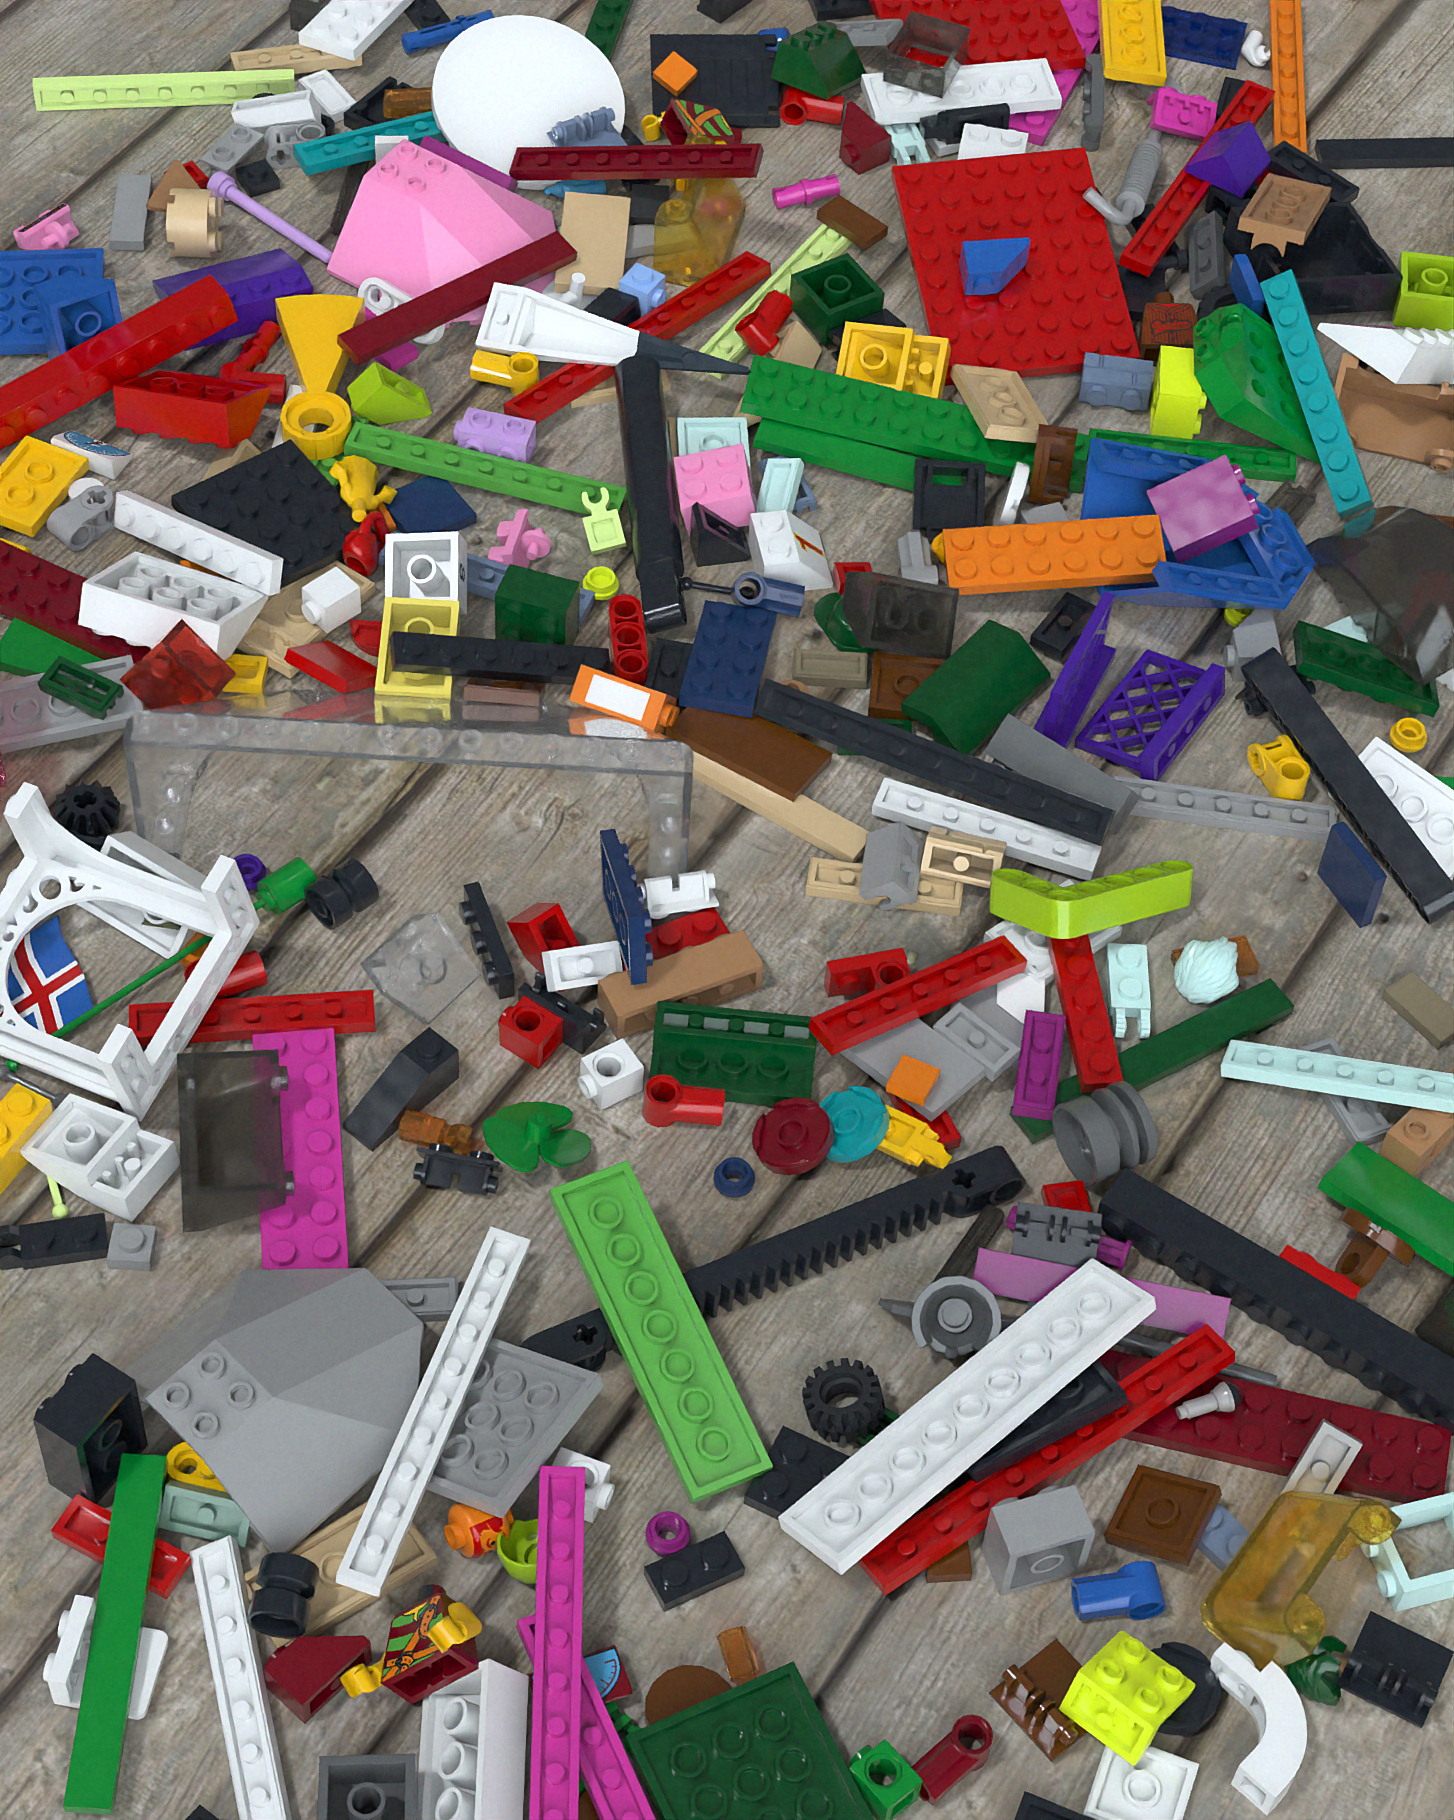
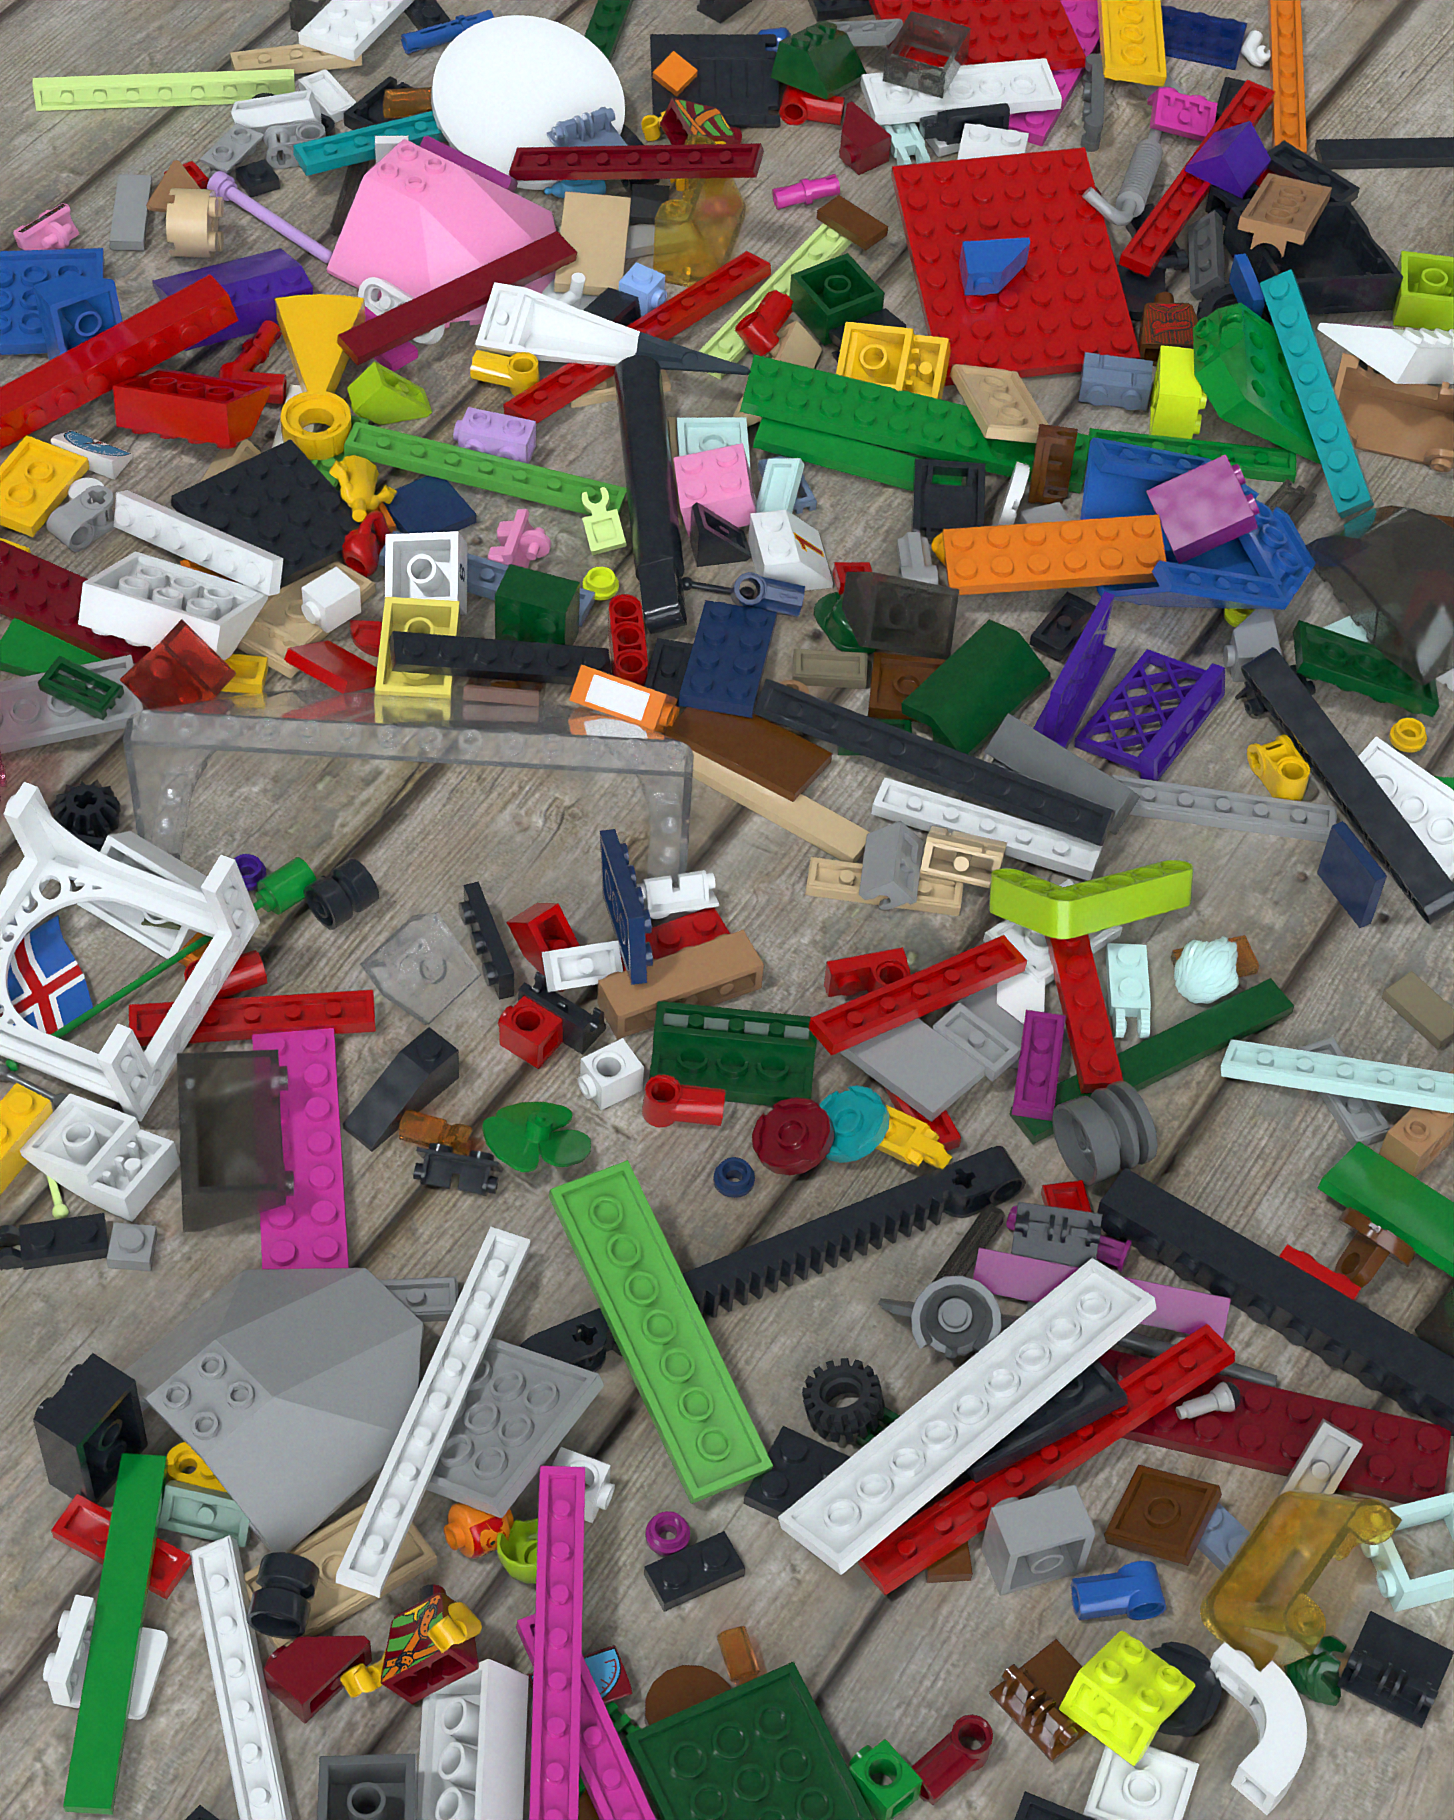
orange tile [886,1054,941,1106] -> none

